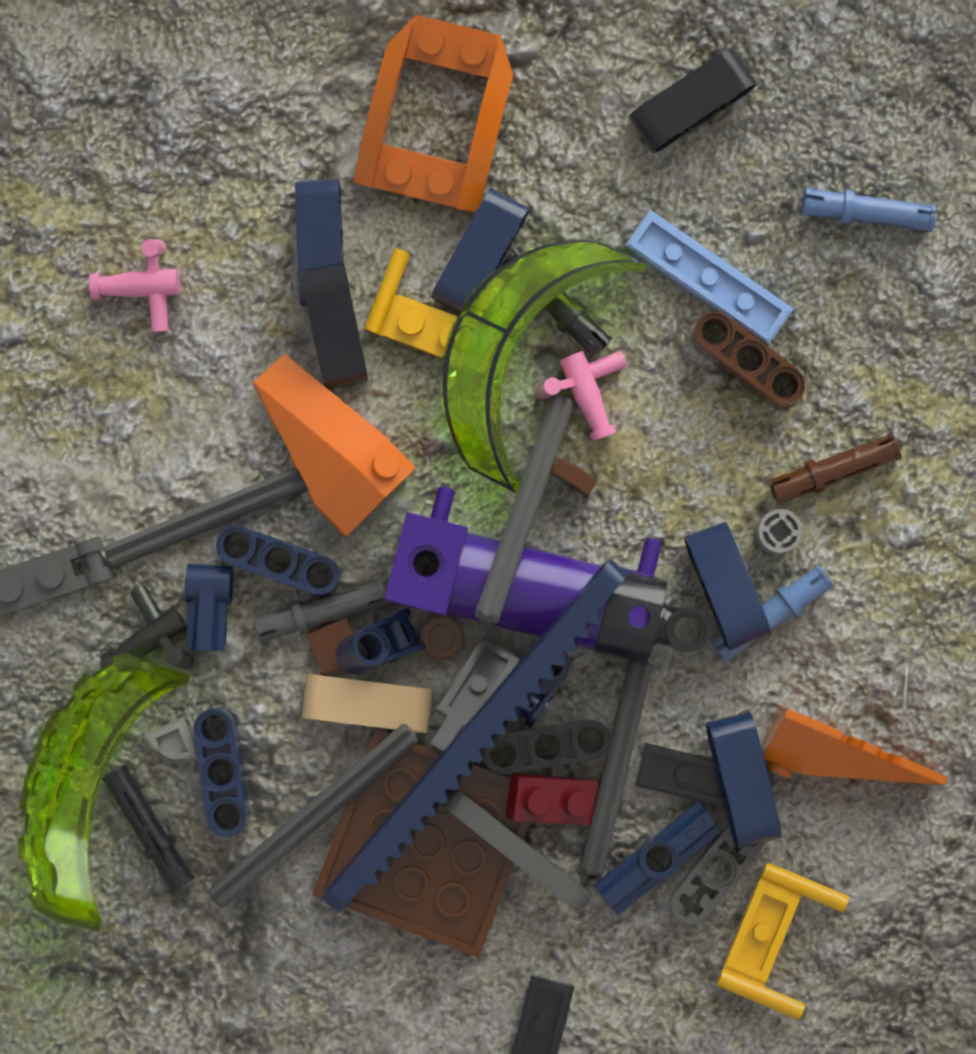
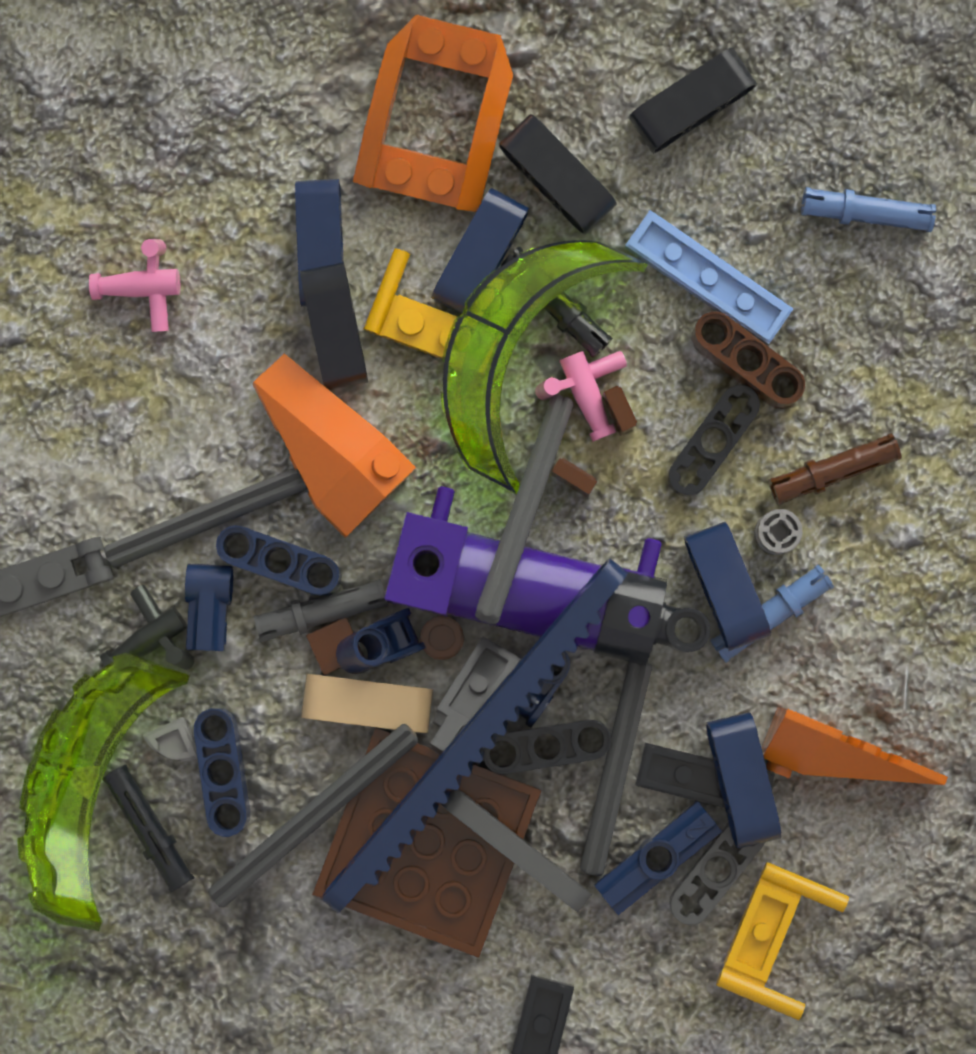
dark red plate [506,774,598,825] -> none
none -> black beam [498,114,617,235]
none -> reddish brown tile [602,385,637,436]
none -> black beam [668,385,760,497]

